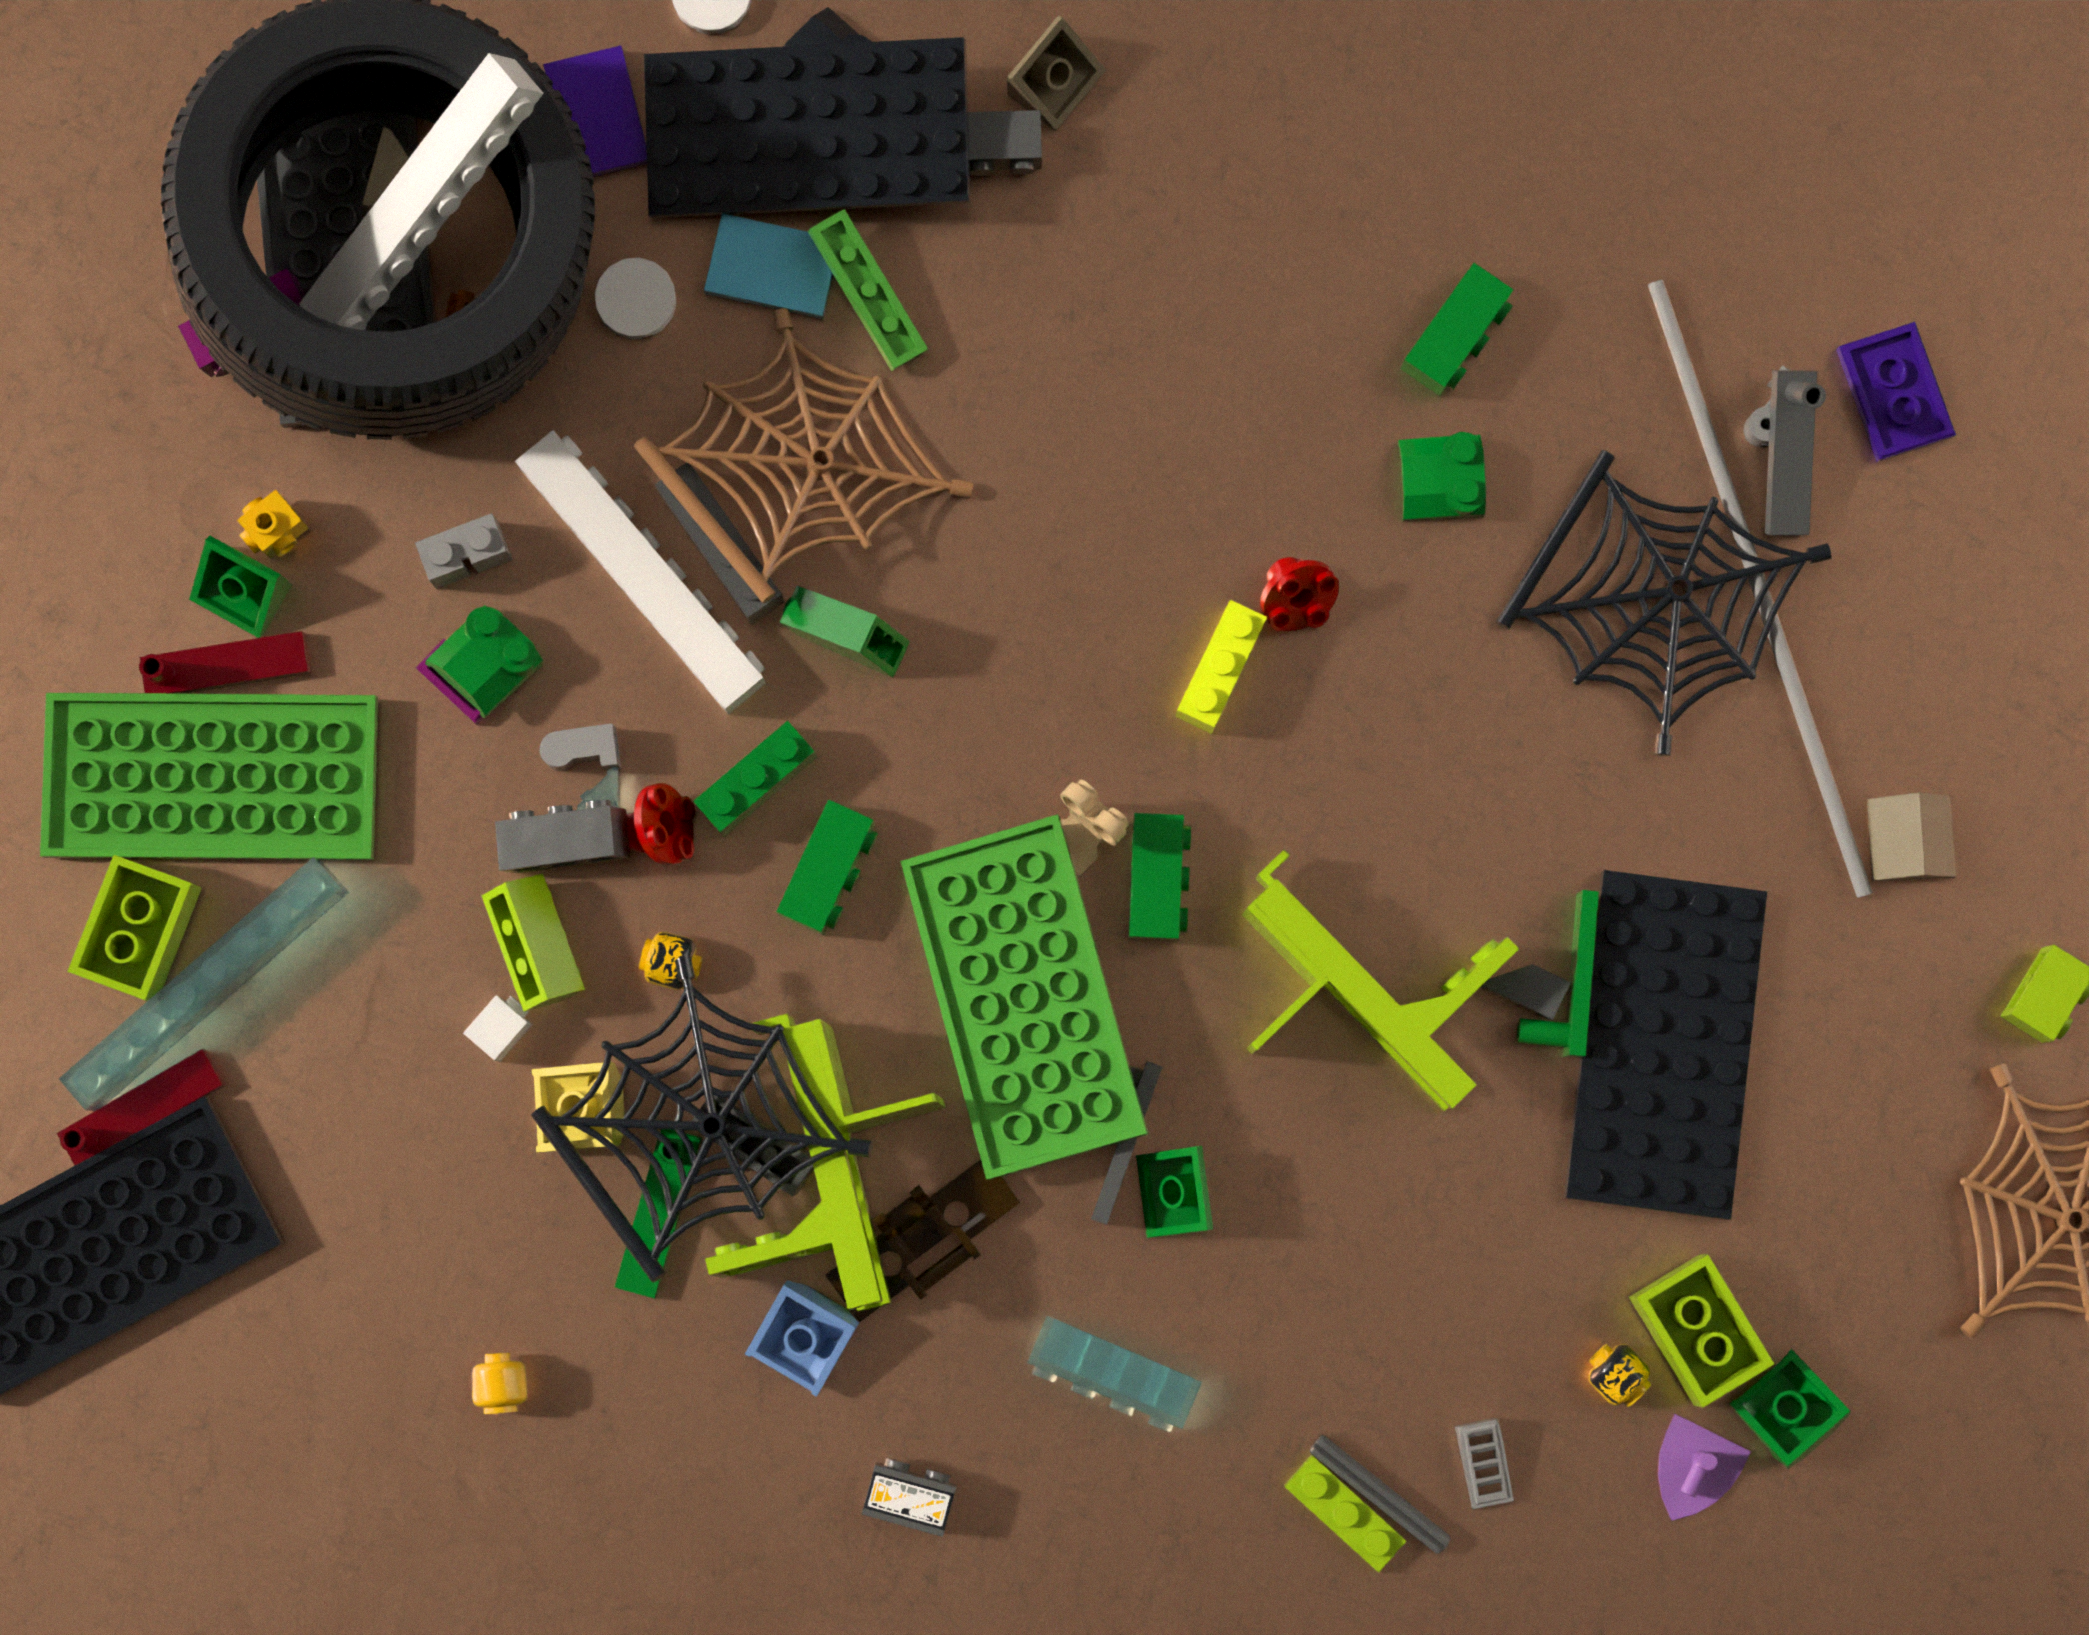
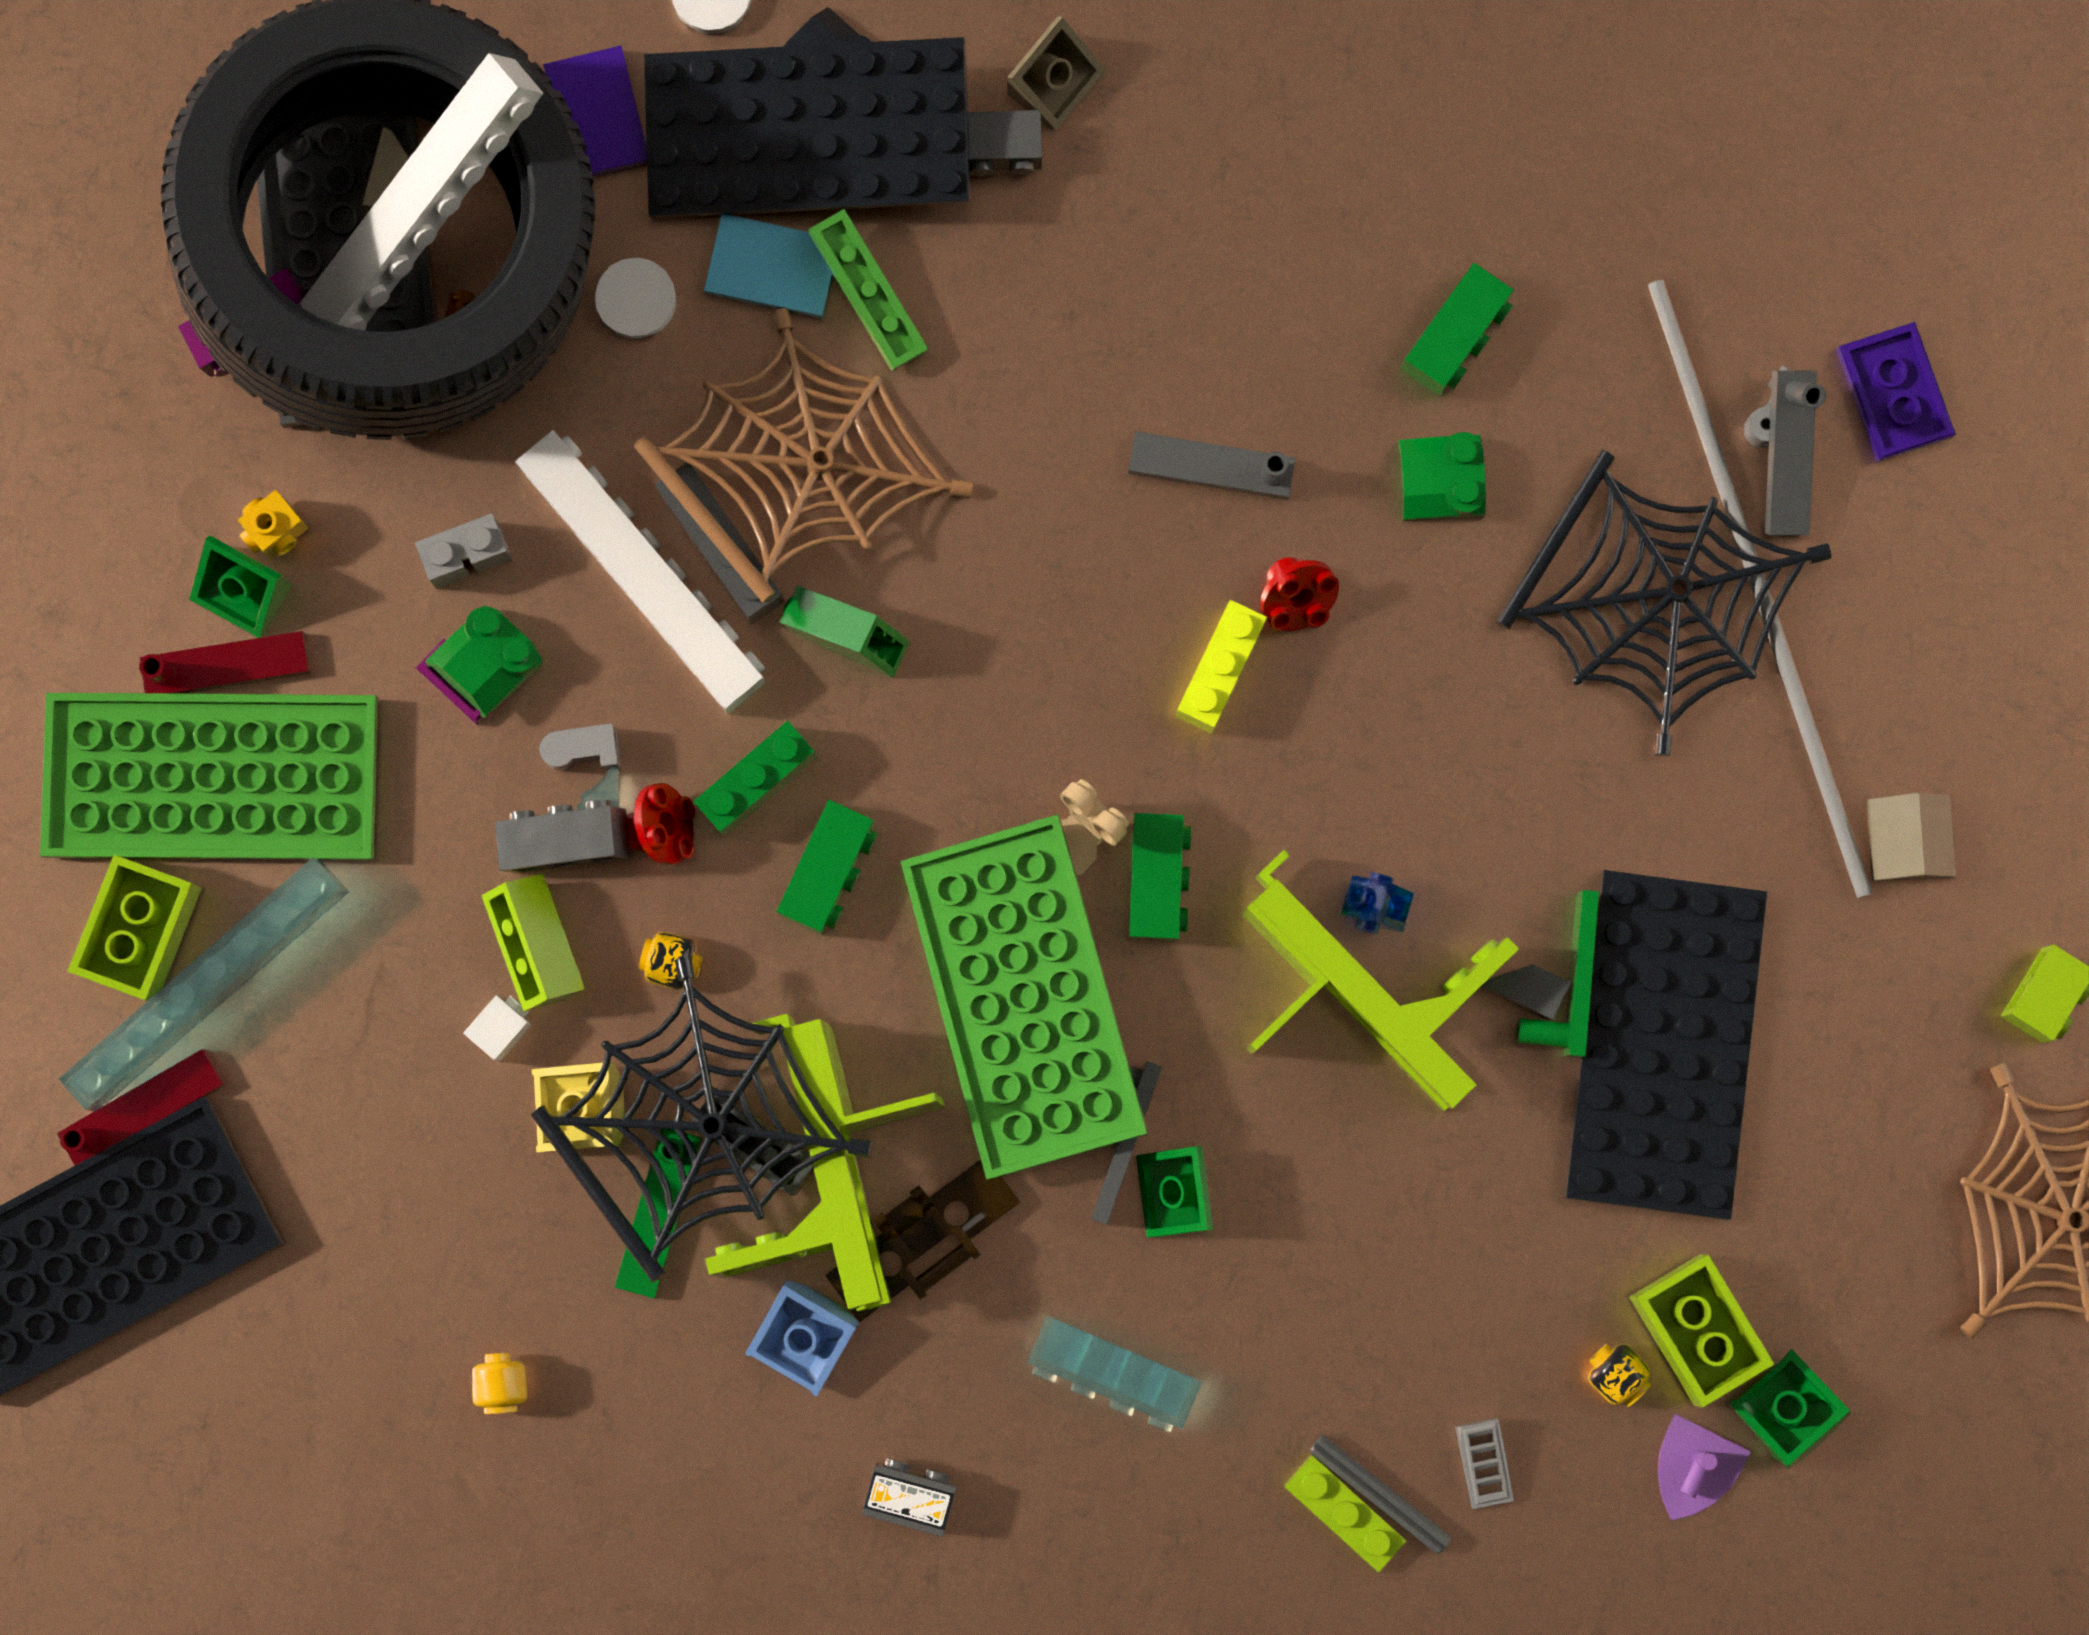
none -> dark grey piece [1128,431,1296,500]
none -> clear blue brick [1341,872,1414,935]

